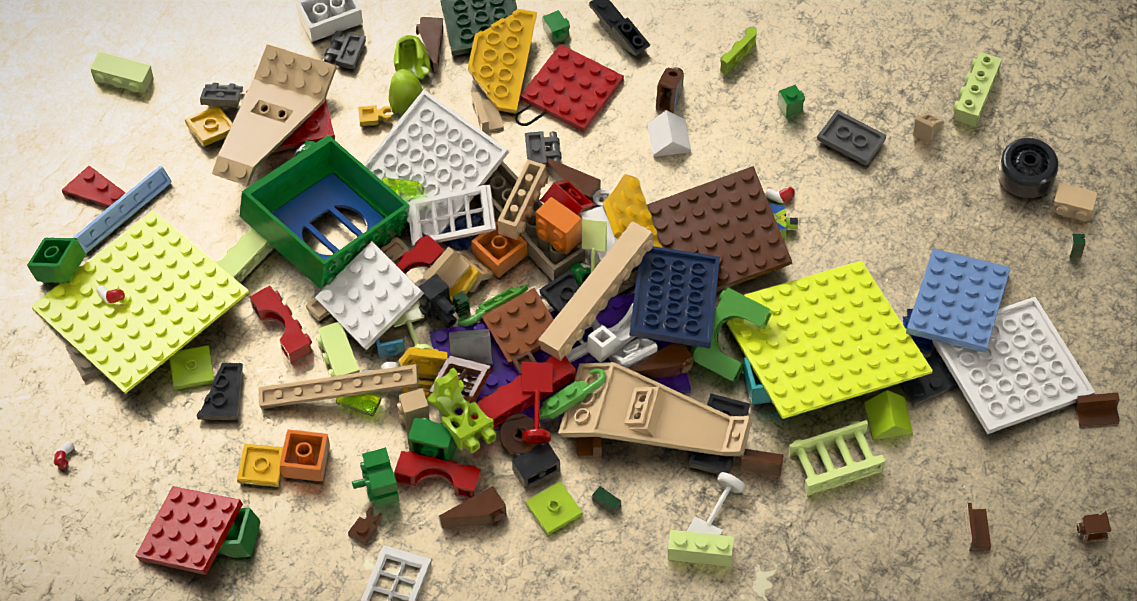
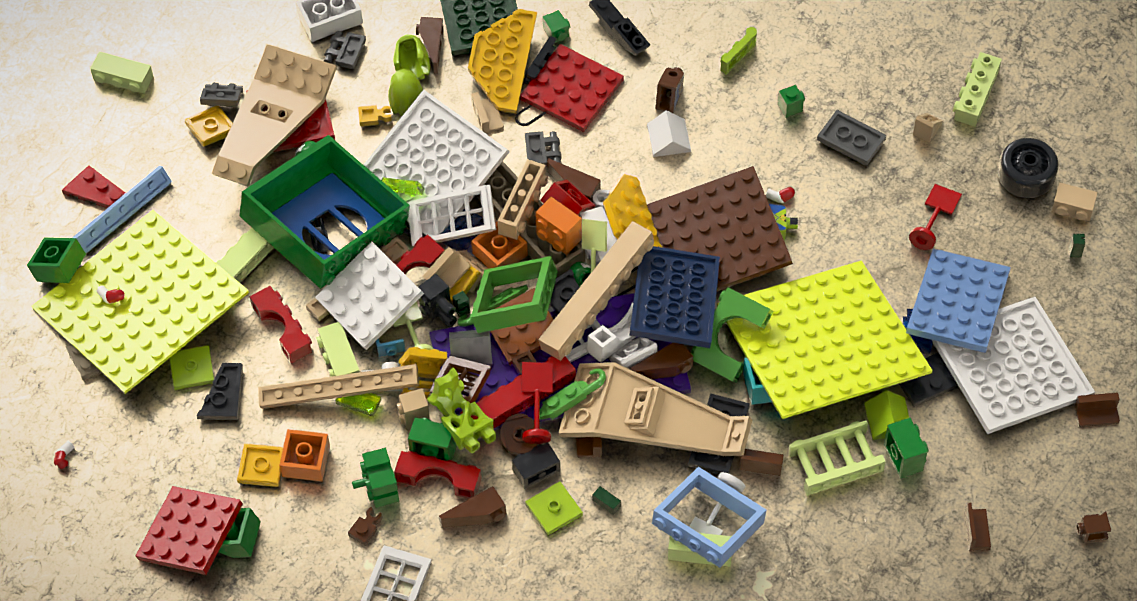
none -> black piece [310,218,329,254]
none -> bright green window [470,256,558,333]
none -> black hinge [523,36,556,84]
none -> light blue window [652,467,767,568]
none -> green brick [884,417,929,479]
none -> red piece [909,184,962,250]

